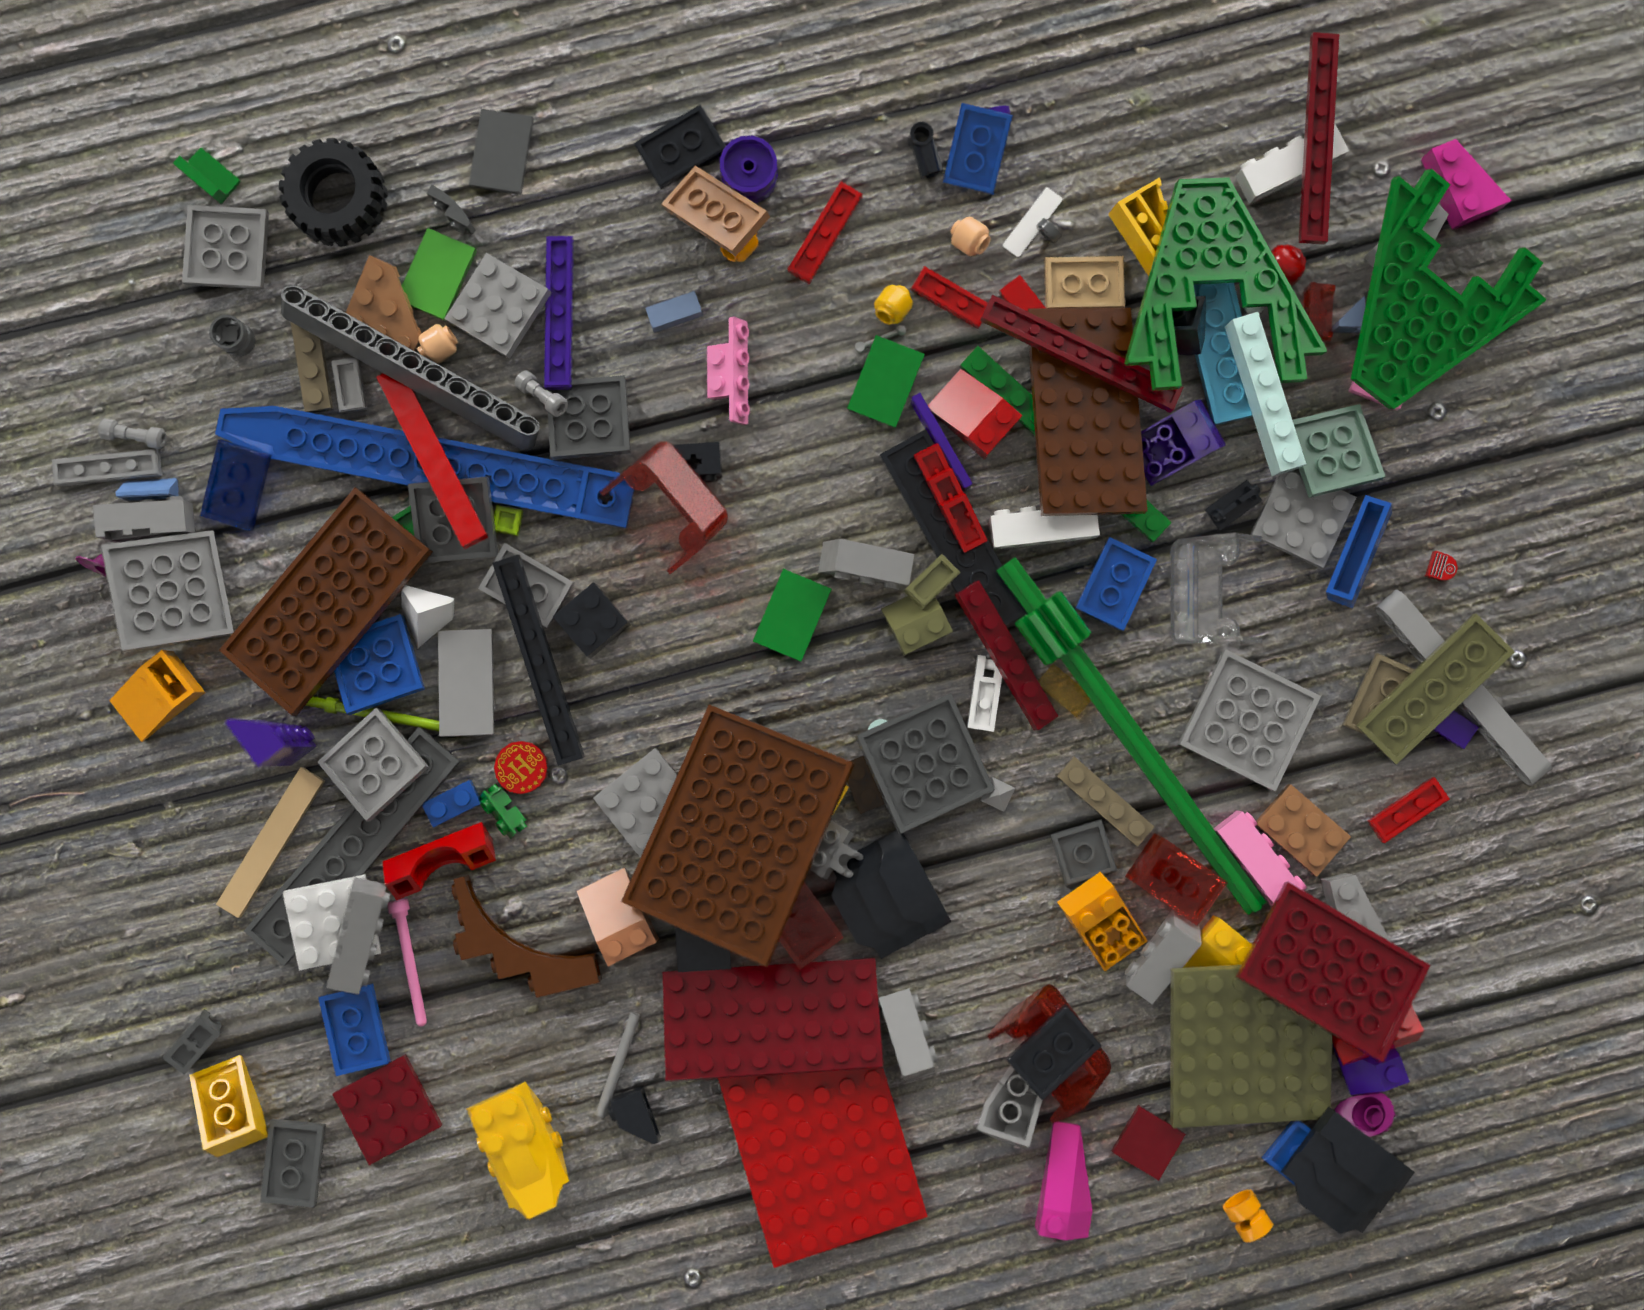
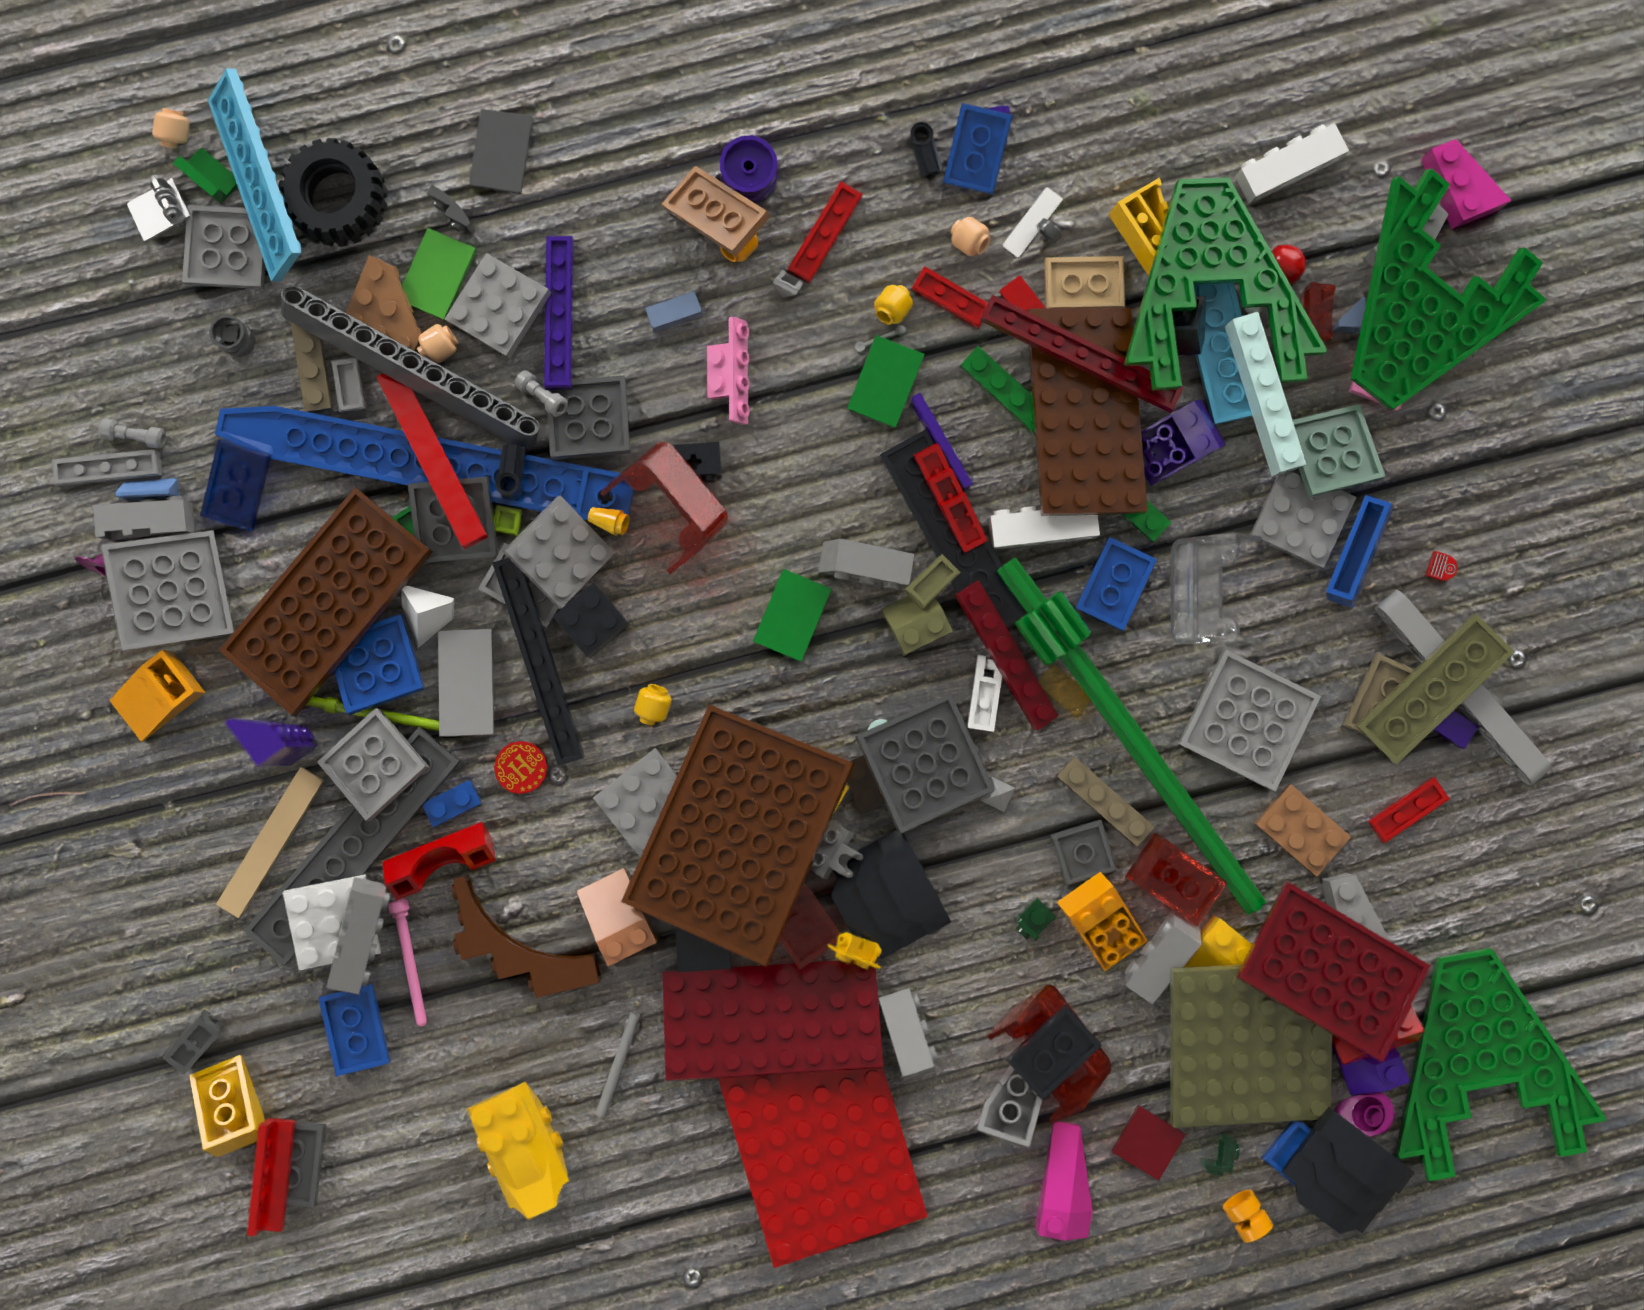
dark red plate [332,1054,443,1165] -> none
green hinge [479,784,527,839] -> none
black slope [608,1086,661,1144] -> none
black tile [634,104,726,190] -> none
slope [928,369,1023,460] -> none
black hinge [1205,480,1263,531] -> none
bright pink brick [1214,811,1307,907] -> none
dark red plate [1298,32,1340,245] -> none
none -> hinge [126,175,191,243]
none -> light nougat head [152,108,190,149]
none -> medium azure plate [208,68,301,281]
none -> red fence [247,1118,296,1236]
none -> black piece [495,444,527,500]
none -> light grey plate [503,495,615,609]
none -> yellow cone [588,507,630,536]
none -> yellow head [634,684,672,725]
none -> light grey slope [773,271,805,297]
none -> yellow hinge [828,932,881,969]
none -> dark green bracket [1014,897,1056,941]
none -> clear green bracket [1200,1133,1239,1176]
none -> green wing [1395,948,1606,1181]

